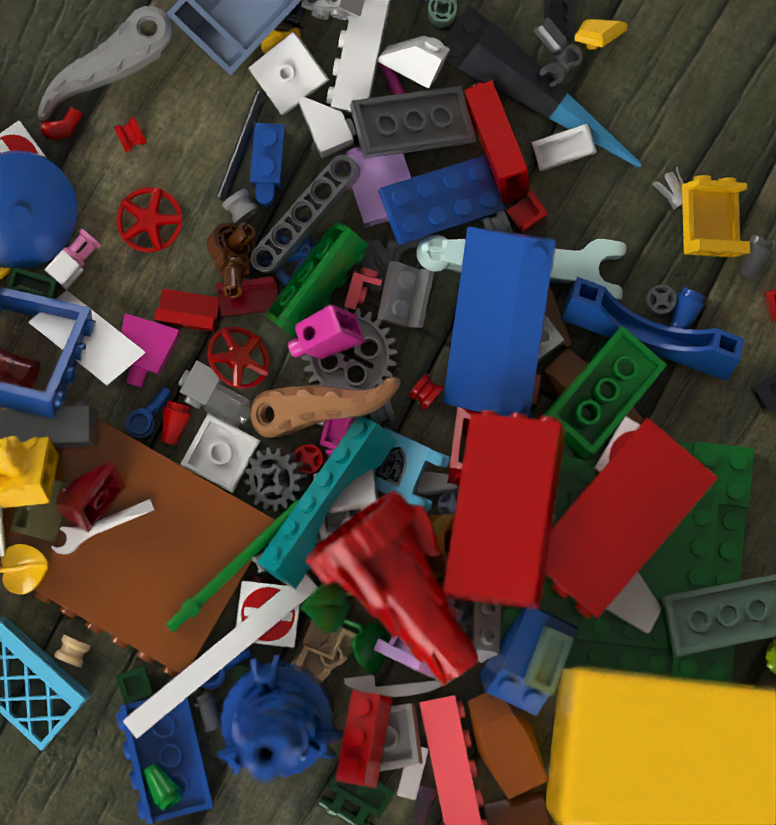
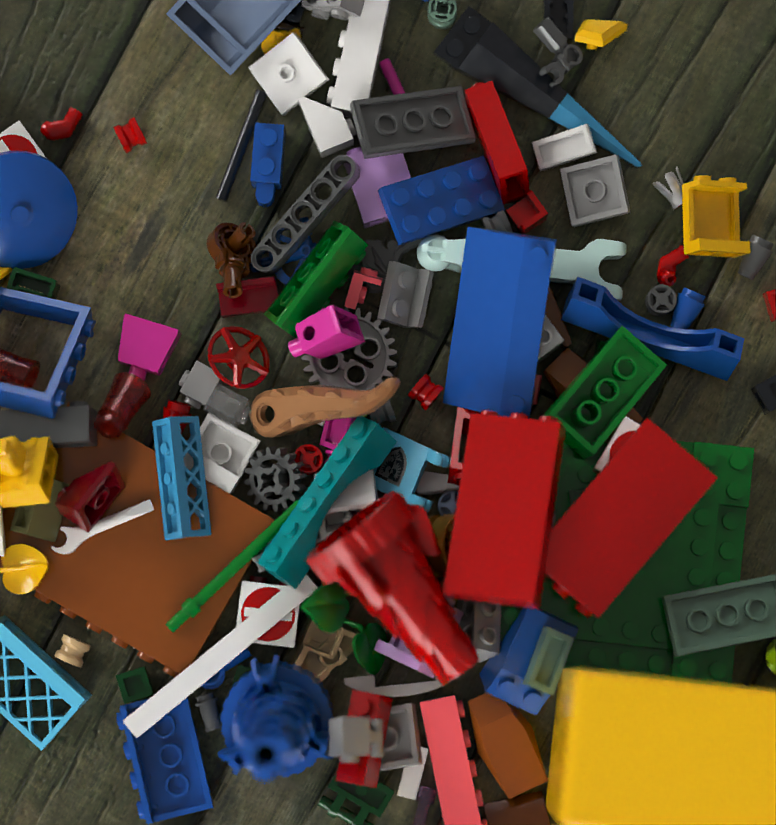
white sticker [28,290,146,385] -> none
light grey animal [38,6,173,123] -> none
white piece [45,250,84,290] -> none
bright pink bush [62,228,101,268] -> none
red wheel [116,187,182,253] -> none
blue plate [125,386,172,439] -> none
green cone [142,763,183,811] -> none
red panel [154,289,220,333] -> none
light grey wheel [222,189,259,225] -> none
white slope [377,35,450,89] -> none
white slope [605,572,662,634] -> none
none -> clear red plant [94,372,151,439]
none -> dark azure fence [152,416,212,540]
none -> white piece [186,456,240,494]
none -> light grey brick [329,716,383,763]
none -> light grey hinge [560,154,631,227]
none -> red arm [656,245,689,287]

